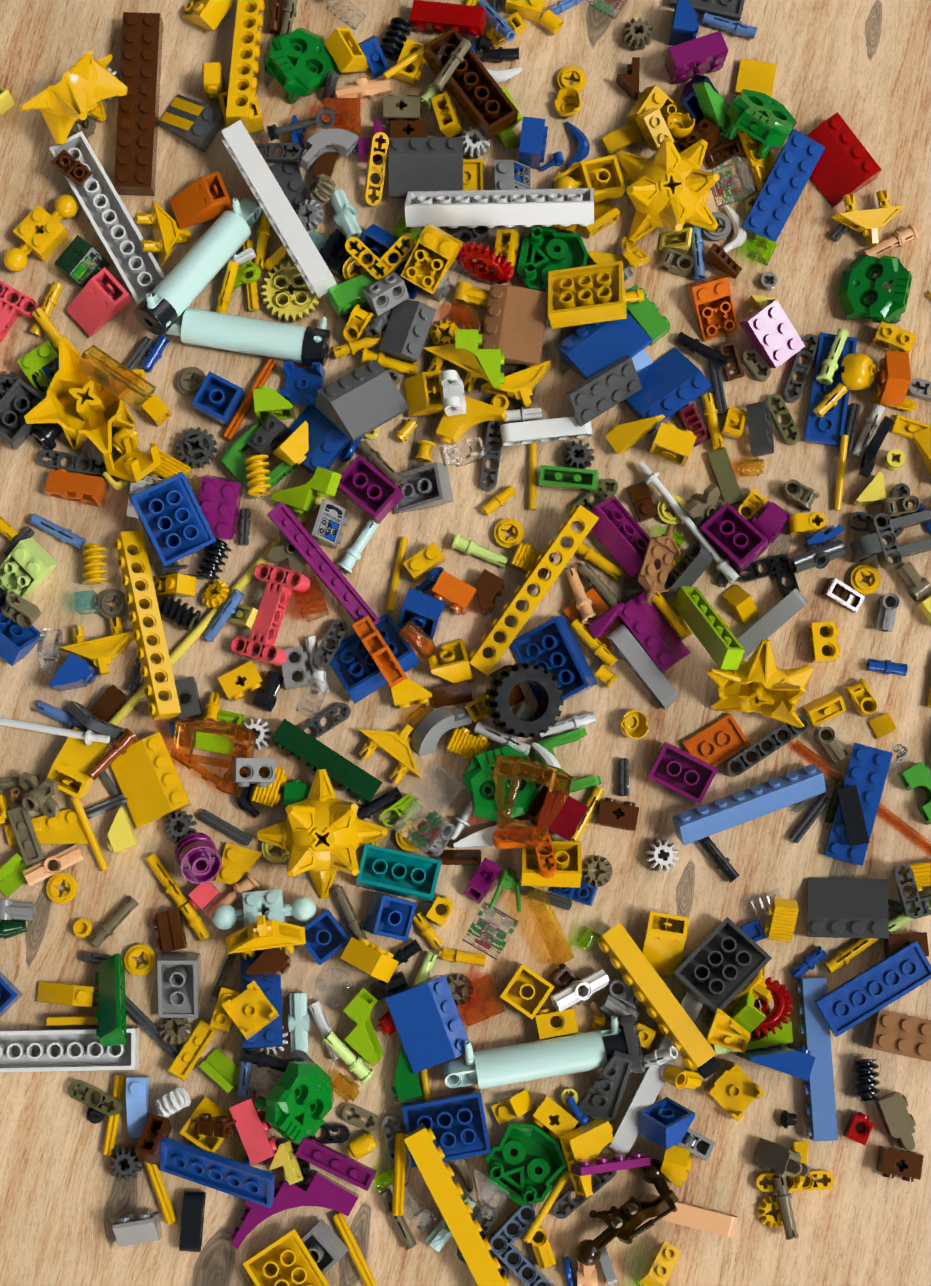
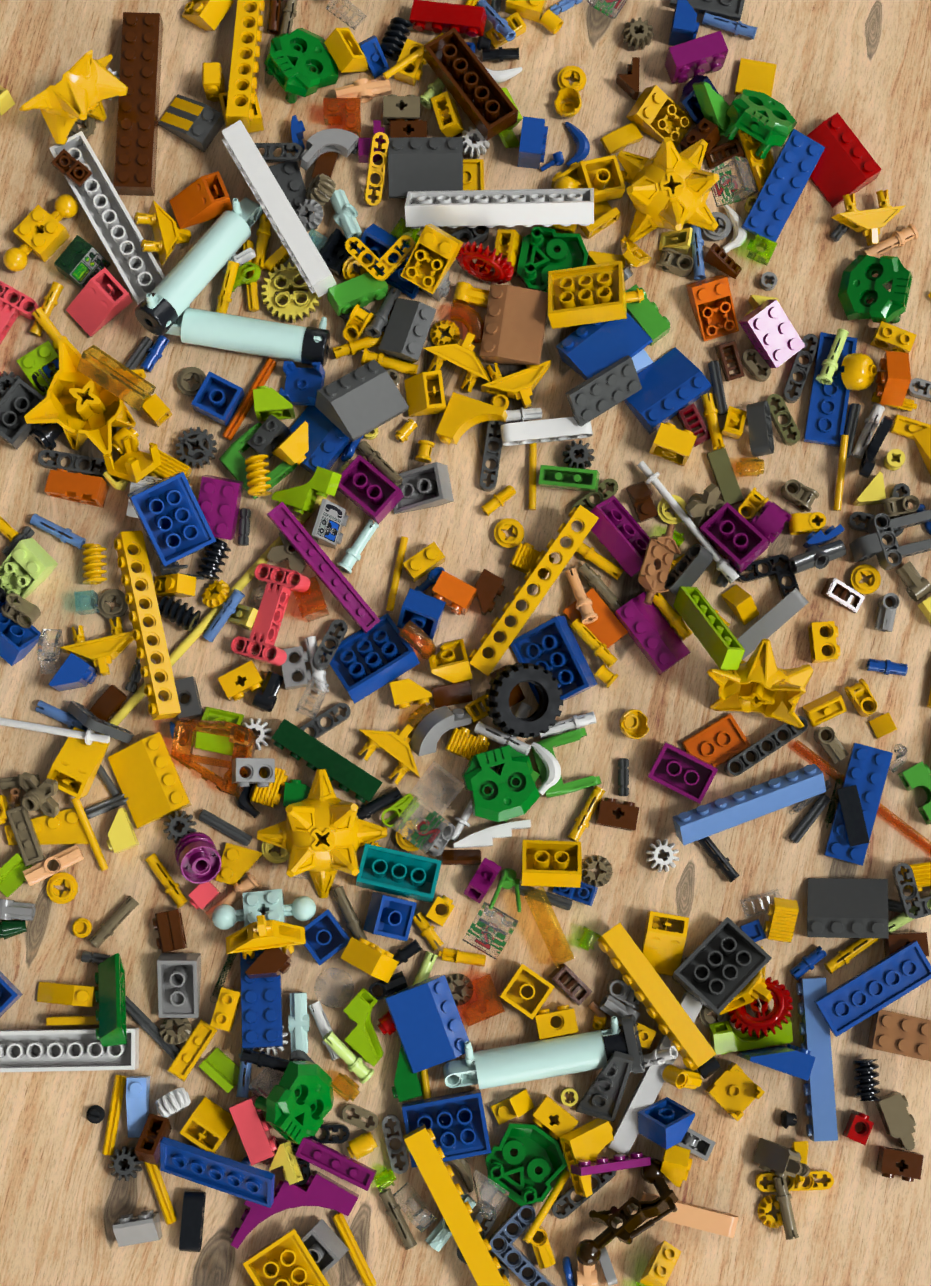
olive beam [68,1080,122,1116] -> none
dark orange pin [85,728,138,780] -> none
yellow gear [124,944,156,976] -> none
yellow pin [180,902,211,942] -> none
reddish brown hinge [191,1113,236,1138] -> none
yellow axle [204,692,220,726] -> none
yellow panel [222,981,280,1040] -> none
dark grey piece [267,107,336,141] -> none
dark grey axle [322,71,339,103] -> none
orange slope [352,615,408,688] -> none
light grey brick [363,272,409,316] -> none
yellow axle [392,1133,406,1216] -> none
dark tan pin [432,38,472,91] -> none
clear brick [439,437,487,467] -> none
white piece [440,370,467,417] -> none
yellowish green pin [451,533,509,569] -> none
lime arch [455,329,505,388] -> none
orange beam [492,826,557,878] -> none
clear orange windscreen [493,755,573,848] -> none
light grey slope [494,160,531,190] -> none
dark red brick [526,782,588,841] -> none
white piece [551,968,610,1012] -> none
blue bar [565,1095,590,1128] -> none
magenta slope [588,603,625,639] -> none
yellow slope [605,414,665,454] -> none
light grey beam [607,624,680,710] -> none
yellow brick [635,108,675,151] -> none
yellow hair [666,112,695,138] -> none
black pin [676,332,730,368] -> none
yellow wing [706,1008,751,1053] -> none
lime panel [727,992,766,1033] -> none
yellow pin [813,383,848,418] -> none

